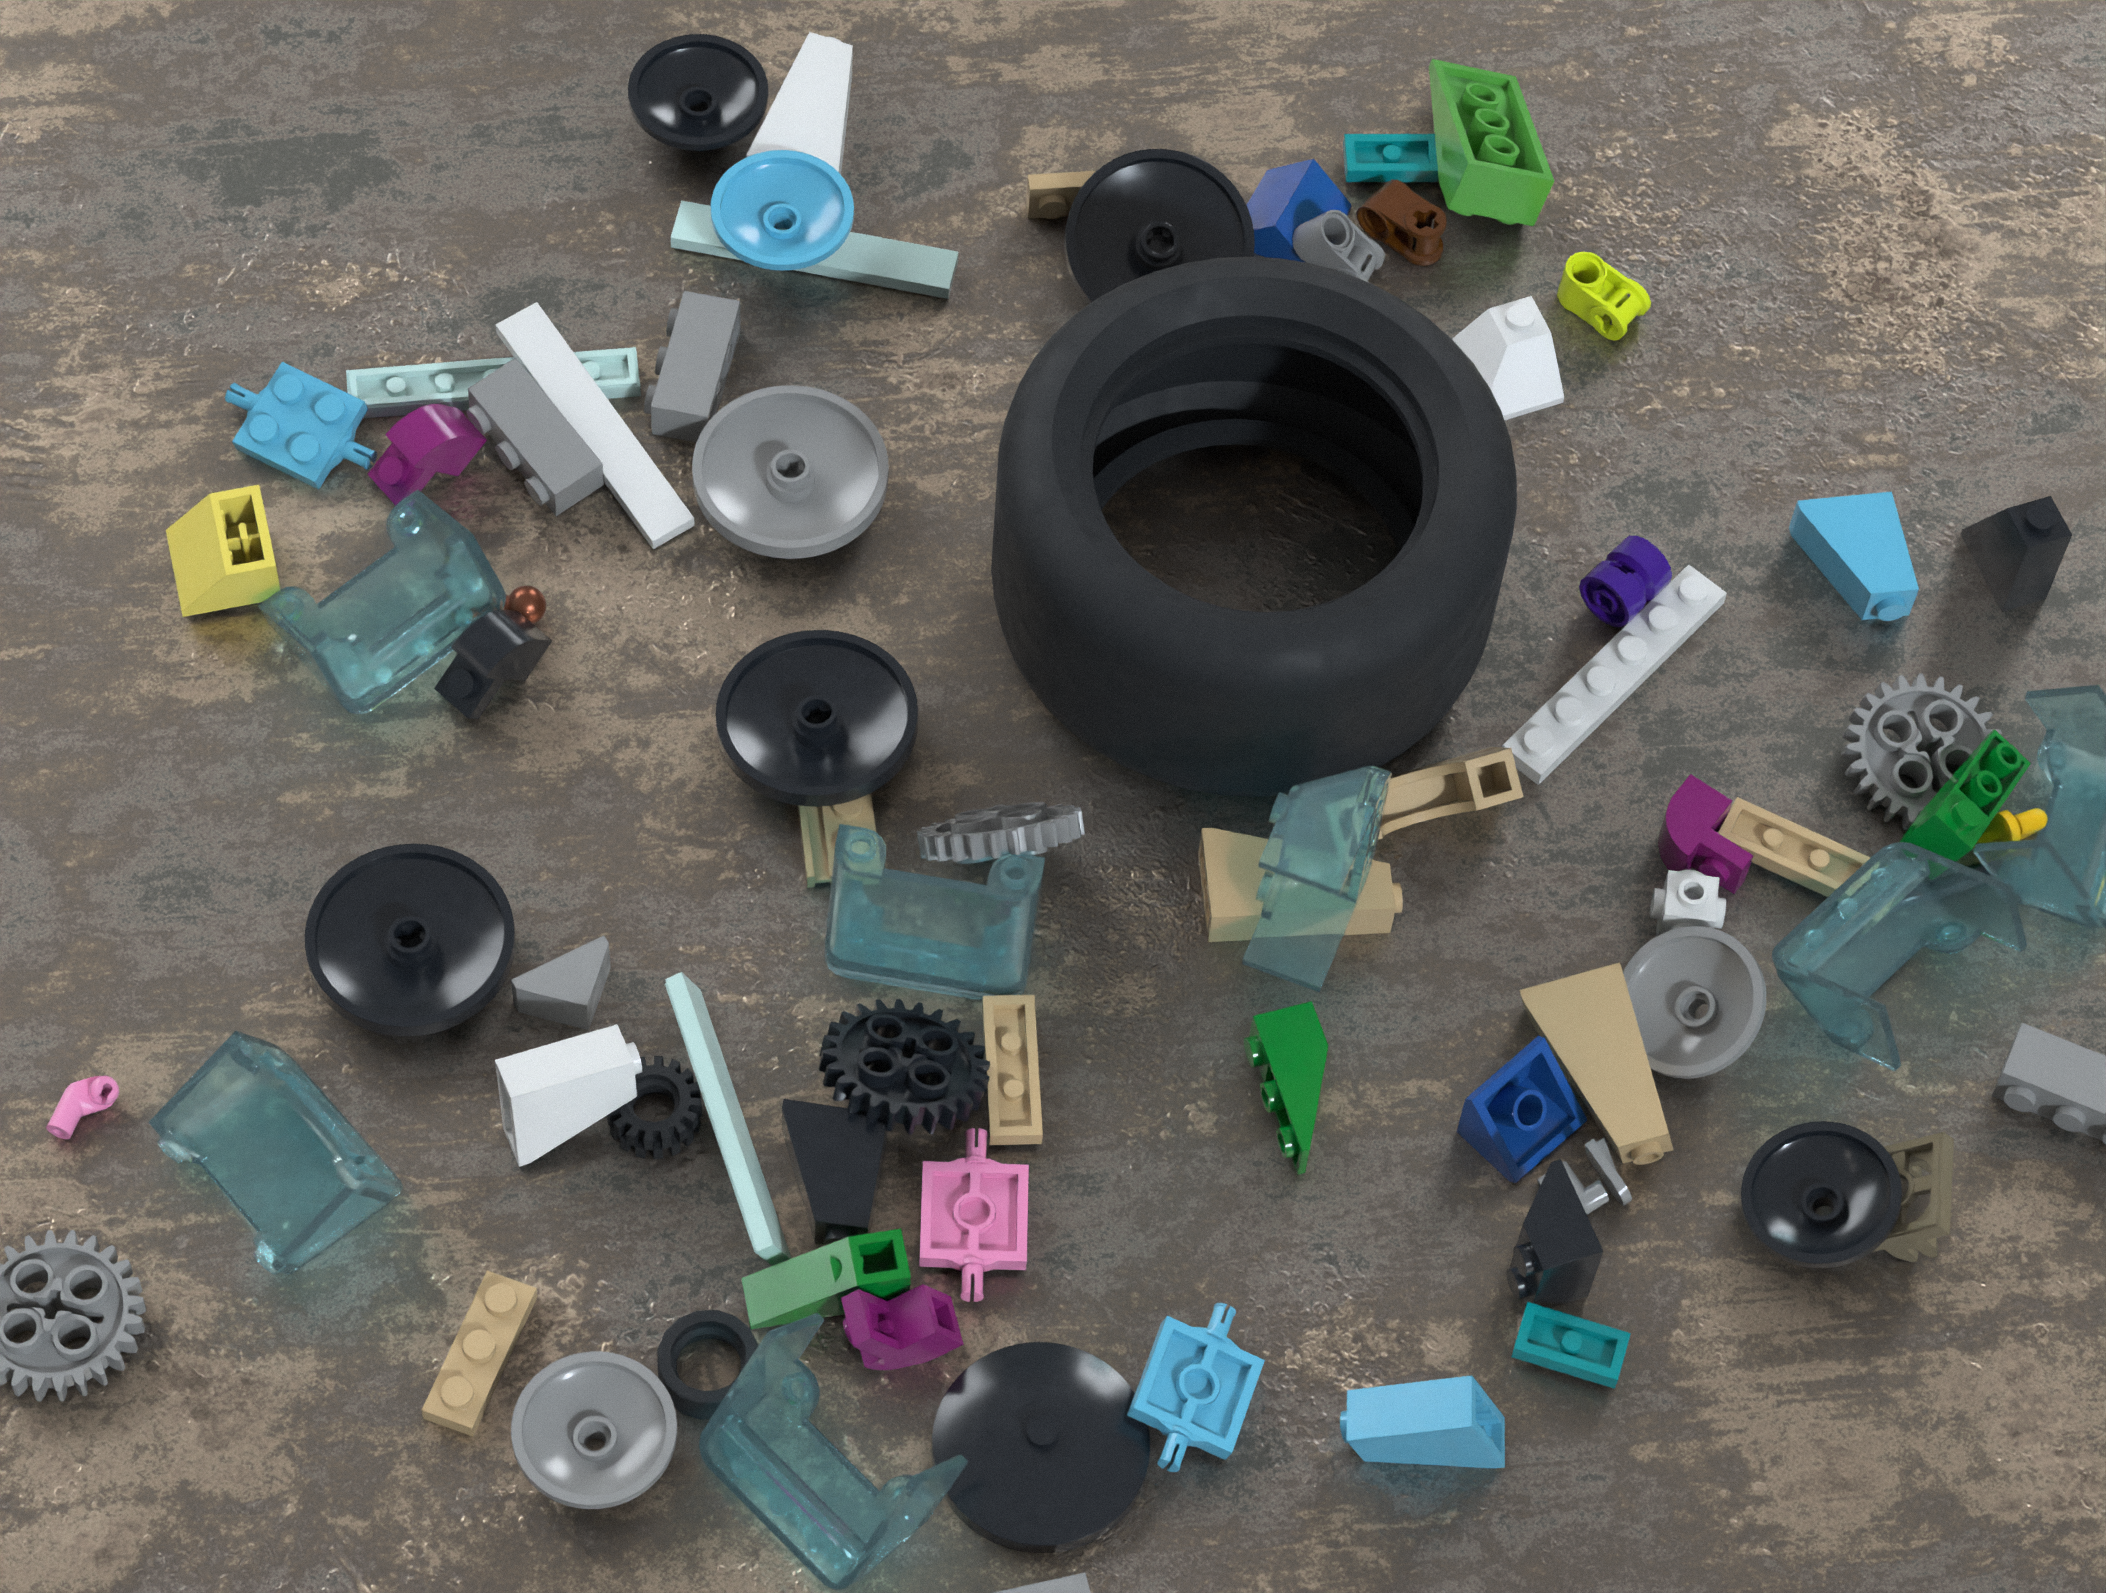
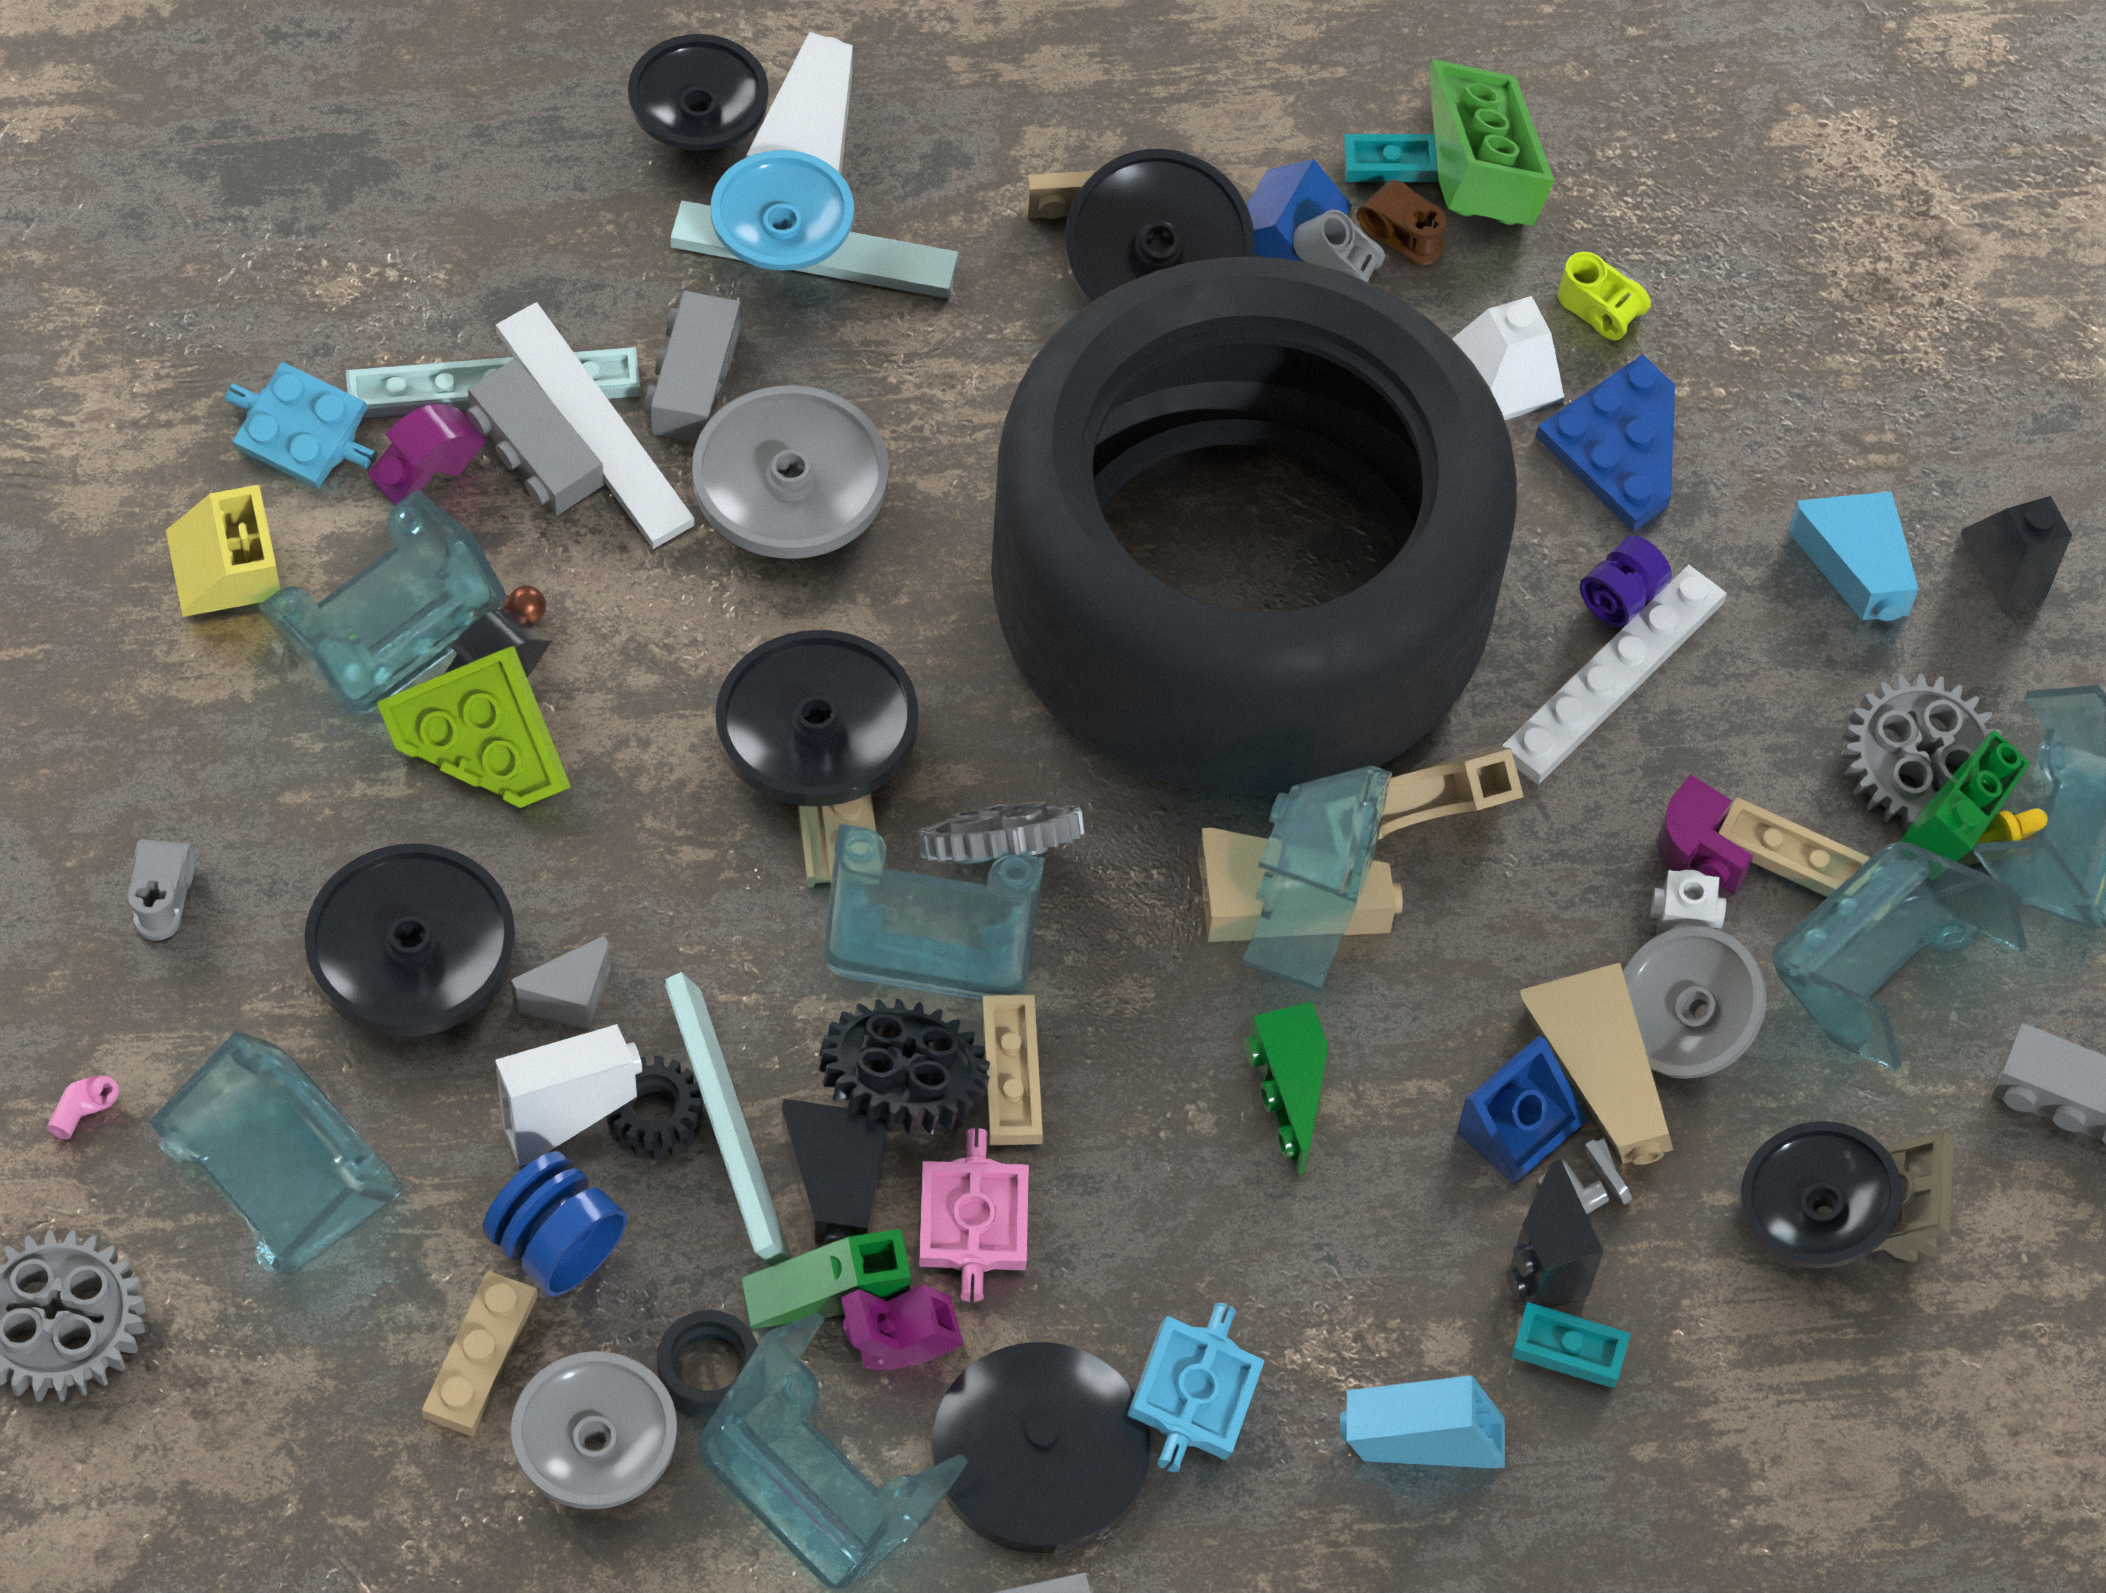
none -> light grey piece [127,839,195,941]
none -> lime plate [377,646,571,808]
none -> blue wheel [482,1151,628,1297]
none -> blue plate [1535,354,1675,531]

